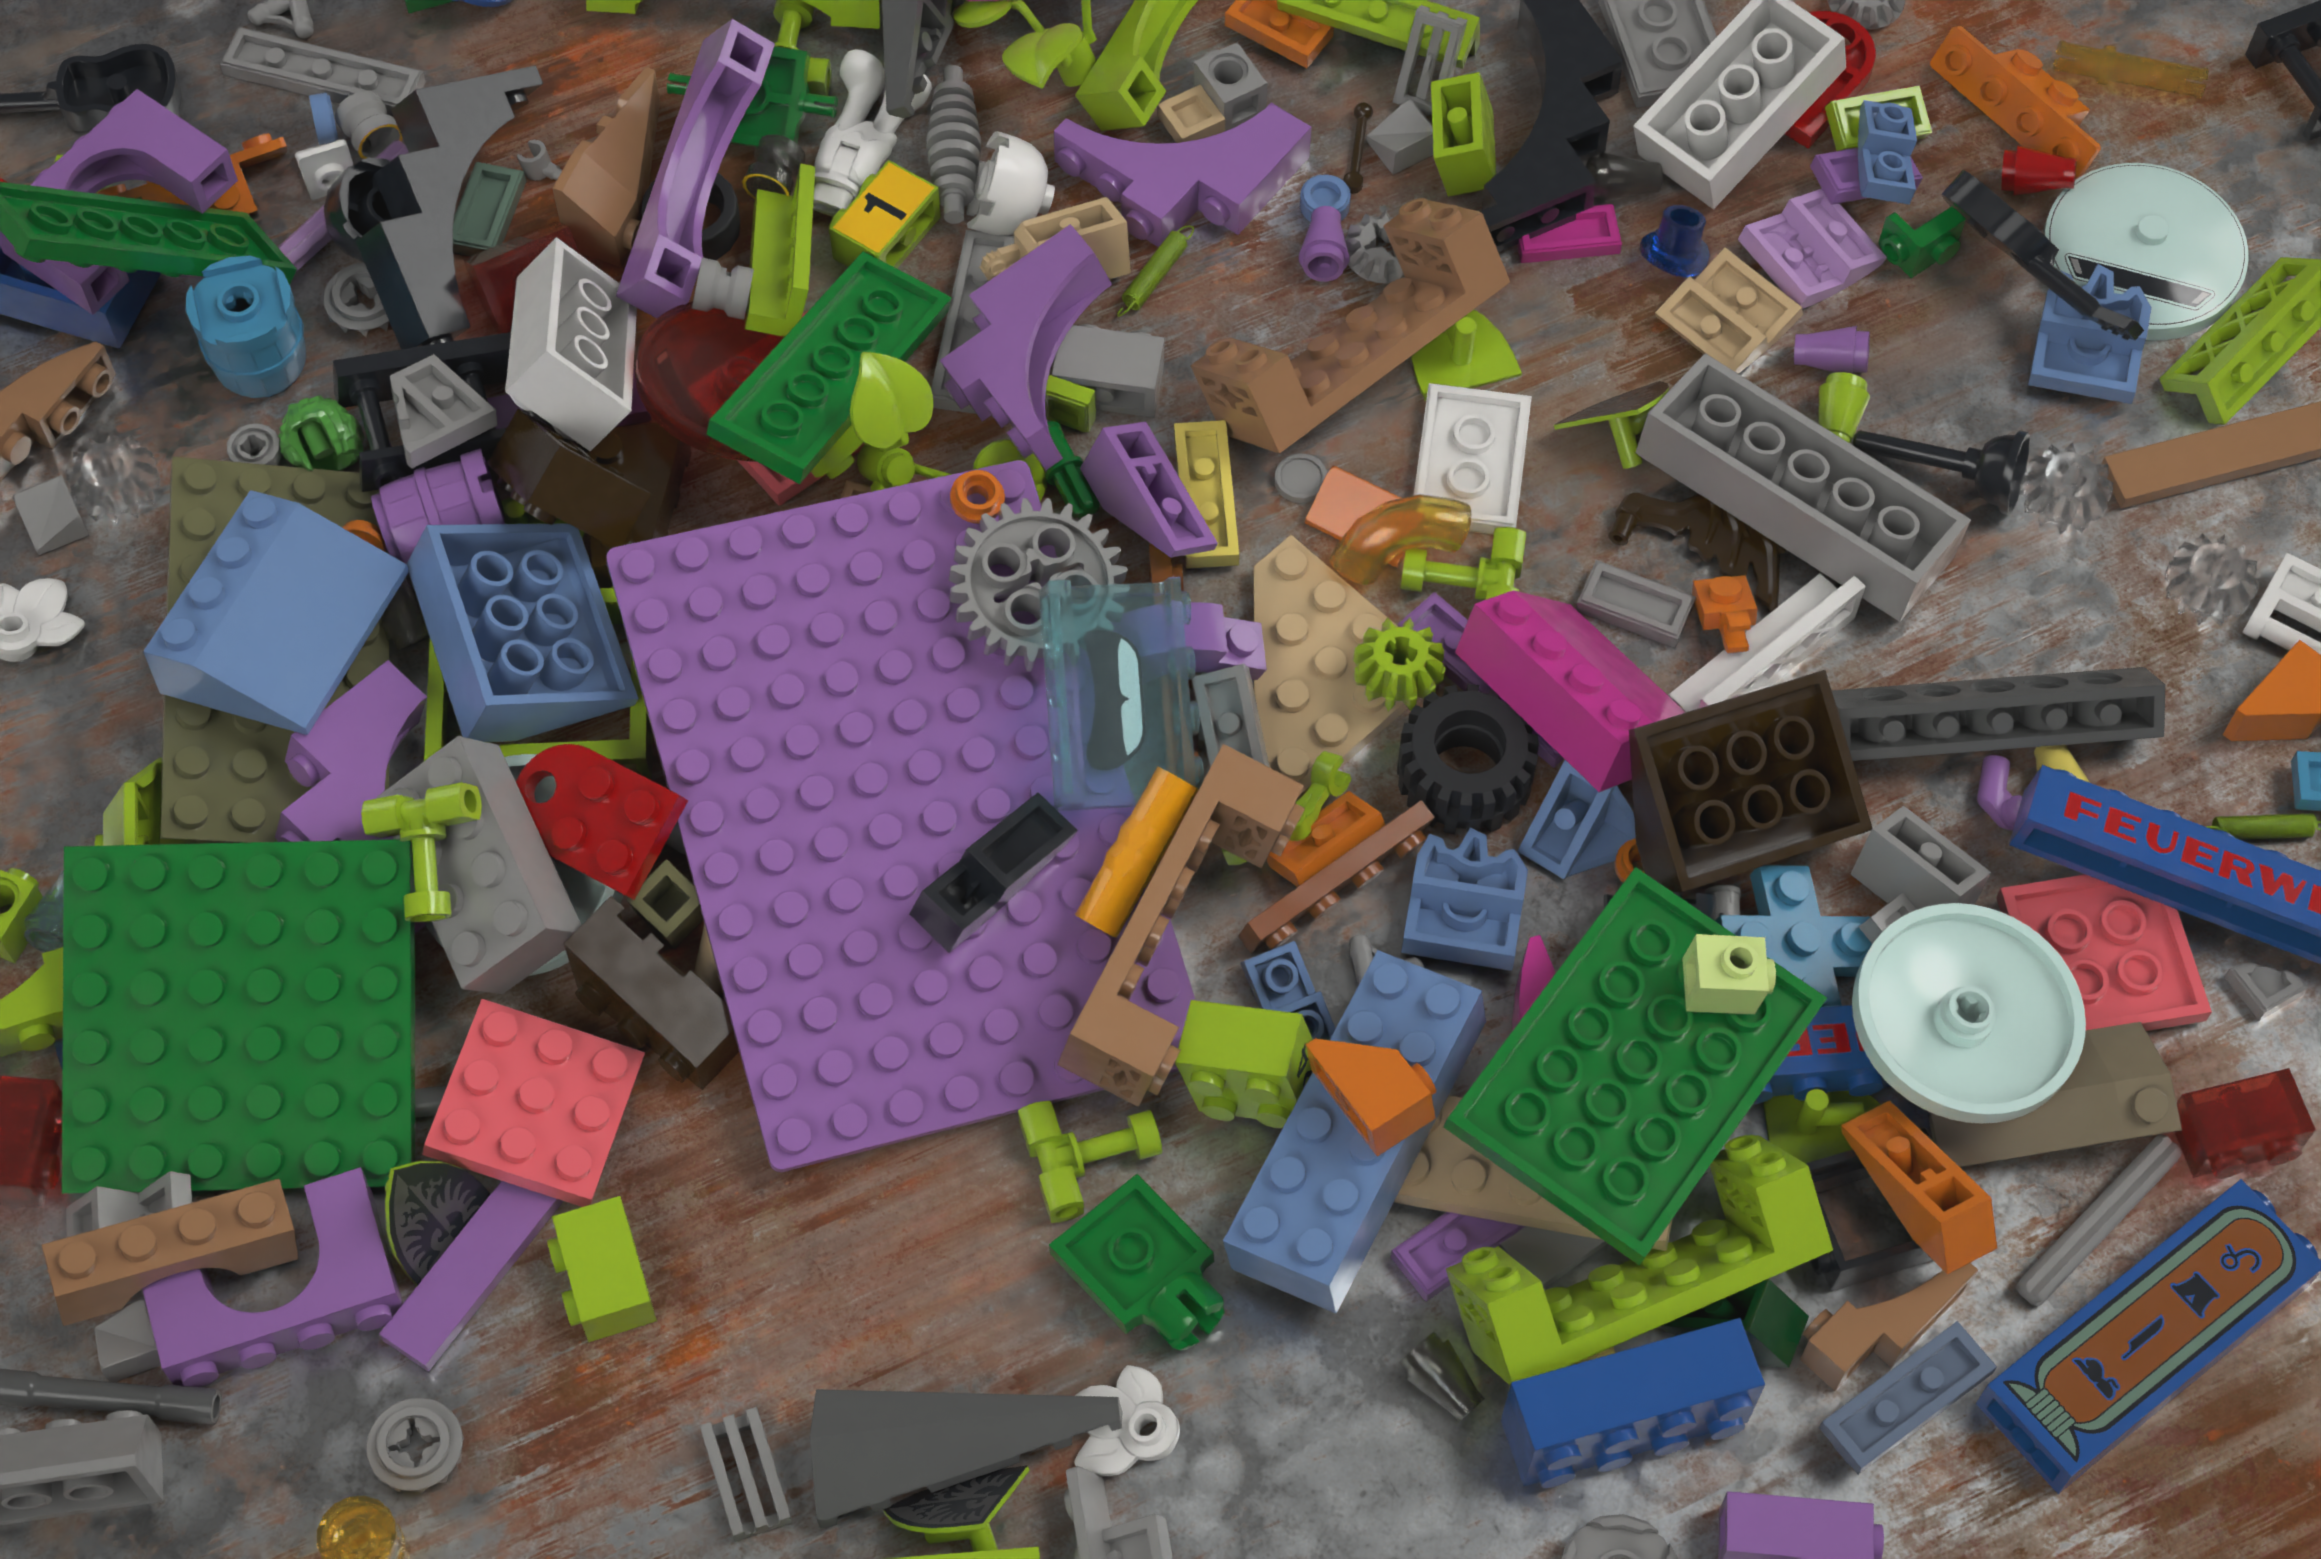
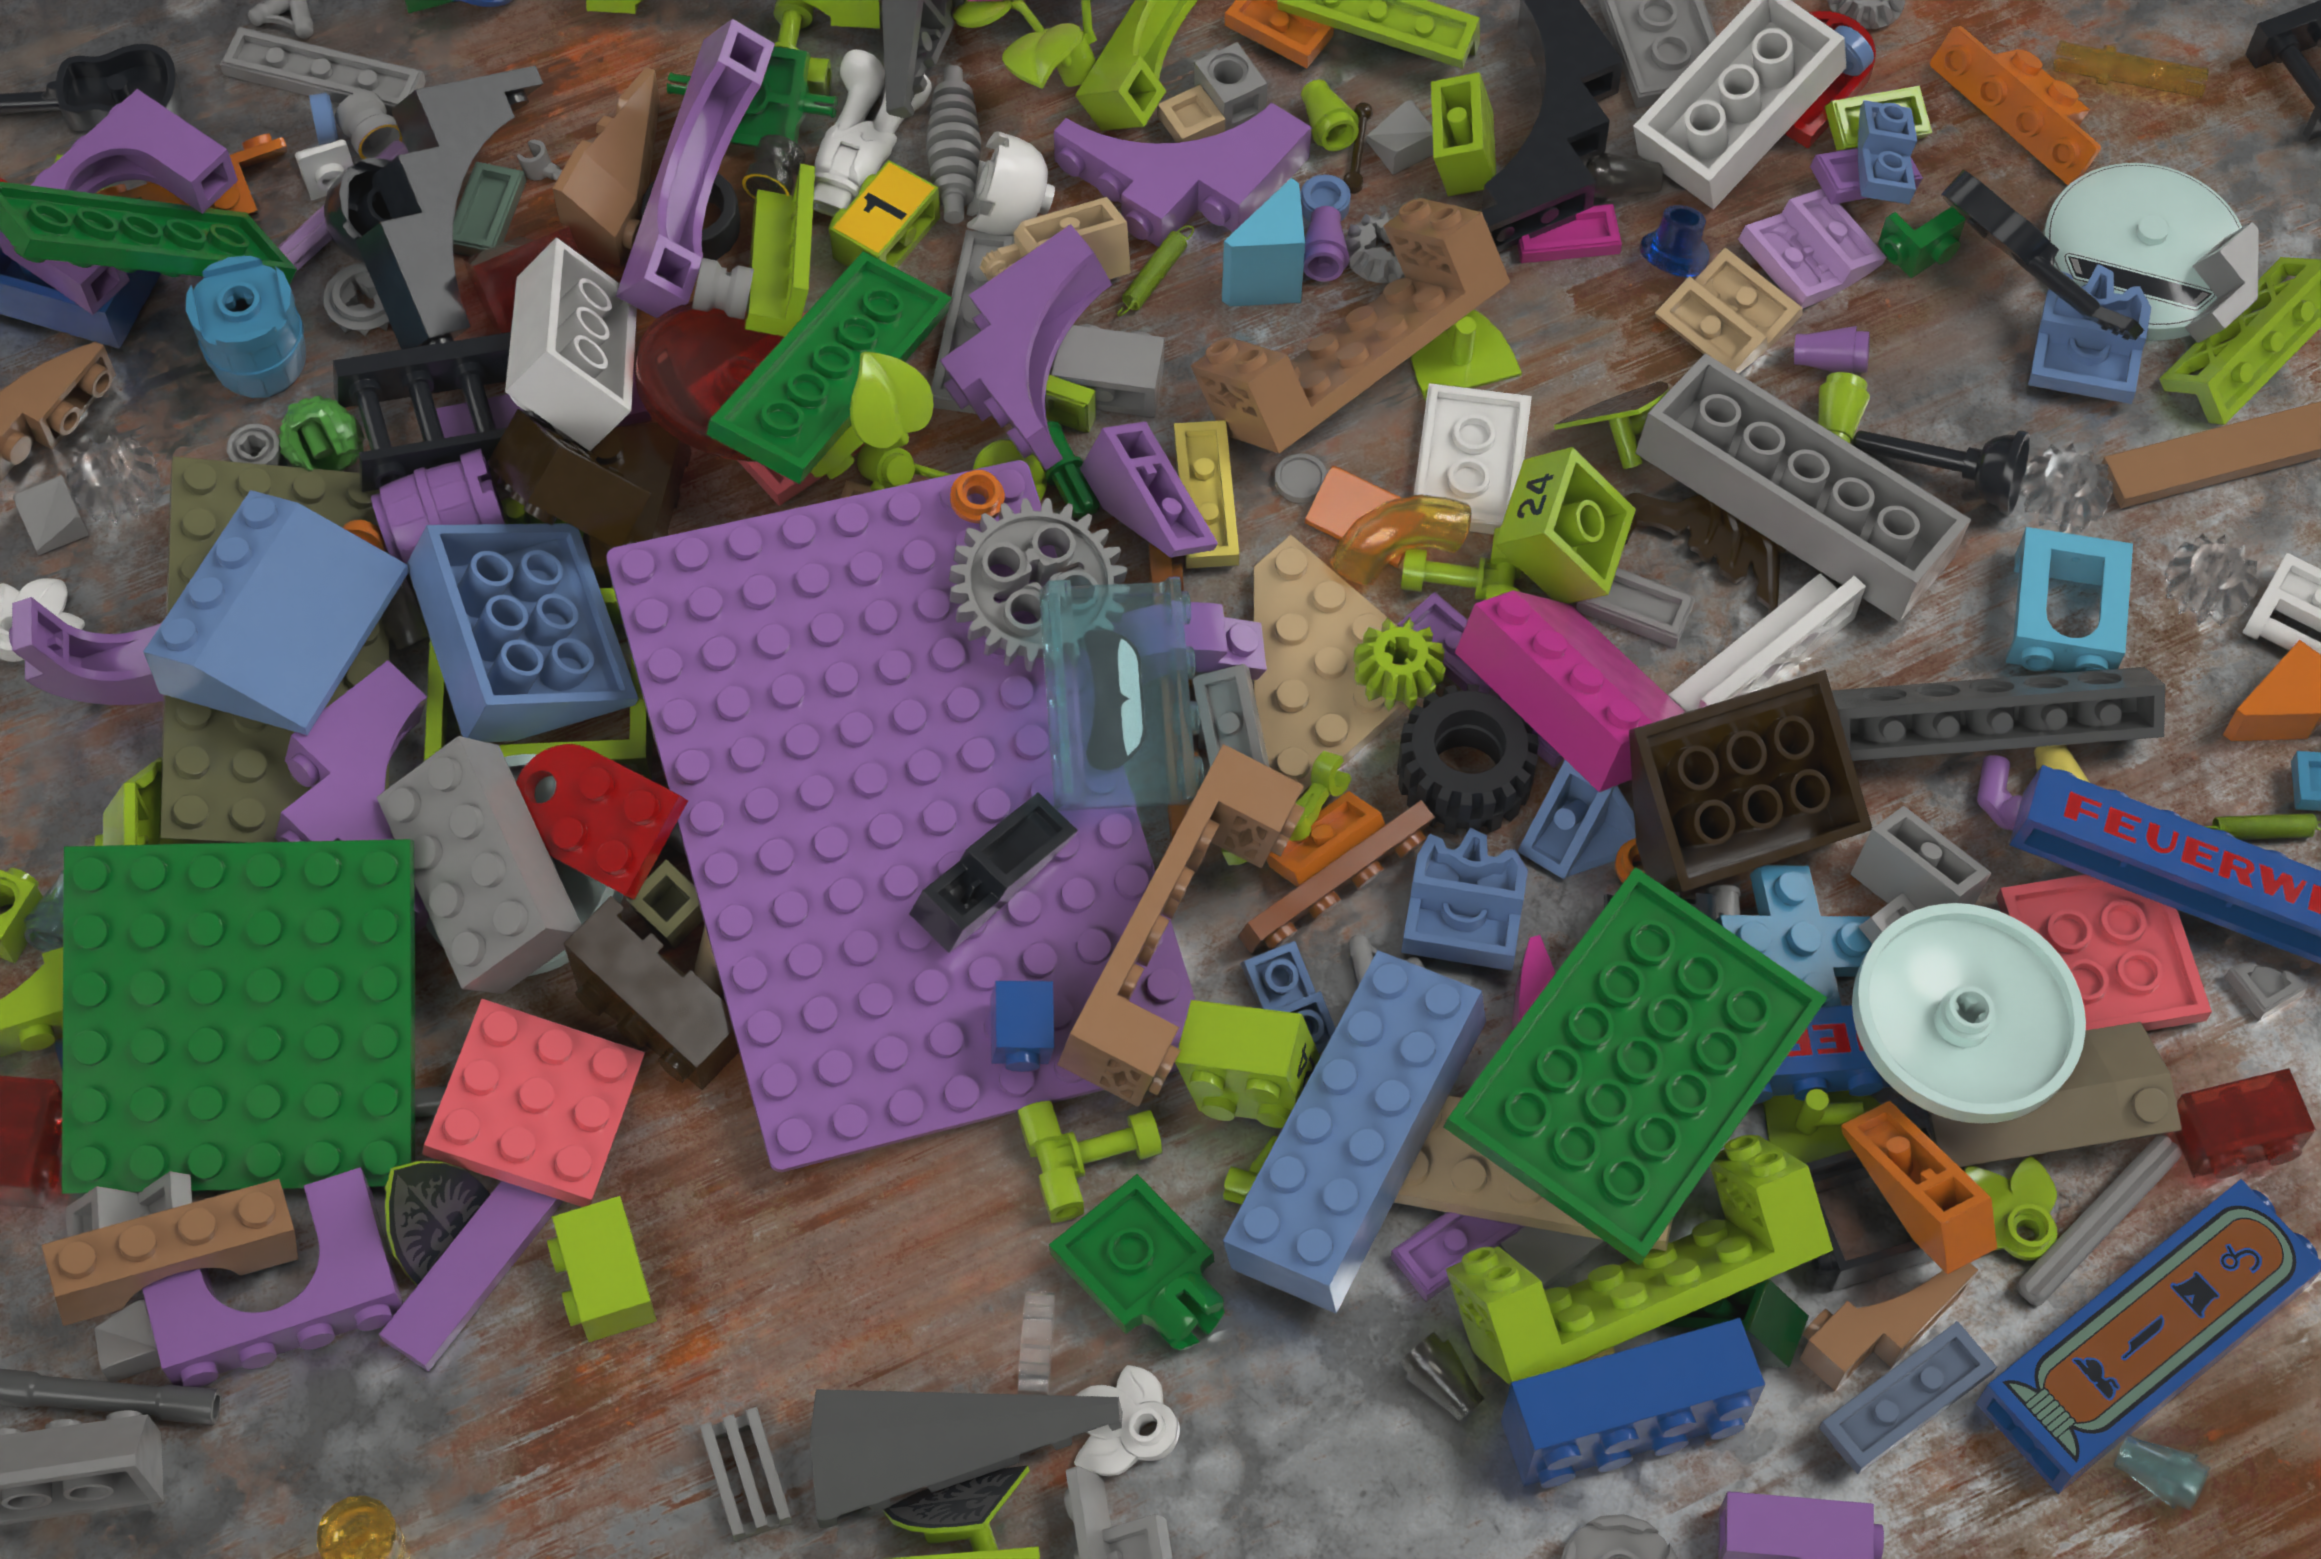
lime bar [361,782,482,922] -> none
light grey gear [366,1398,465,1494] -> none
light grey wing [390,354,497,468] -> none
light orange axle [1075,766,1199,938] -> none
orange slope [1305,1038,1437,1157] -> none
light grey tile [1393,5,1468,115] -> none
yellowish green brick [1682,934,1776,1014] -> none
orange plate [1692,575,1758,653] -> none
red cone [2001,146,2076,196] -> none
none -> medium lavender arch [9,597,164,705]
none -> blue brick [990,981,1054,1072]
none -> clear beam [1018,1290,1056,1395]
none -> medium azure slope [1222,178,1305,307]
none -> lime hand [1222,1136,1278,1205]
none -> lime cone [1301,79,1359,151]
none -> lime brick [1495,447,1636,604]
none -> medium blue tile [1834,26,1874,76]
none -> lime plate [1964,1156,2057,1261]
none -> medium azure panel [2005,527,2133,673]
none -> clear light blue cone [2114,1434,2211,1511]
none -> light grey slope [2185,222,2259,343]

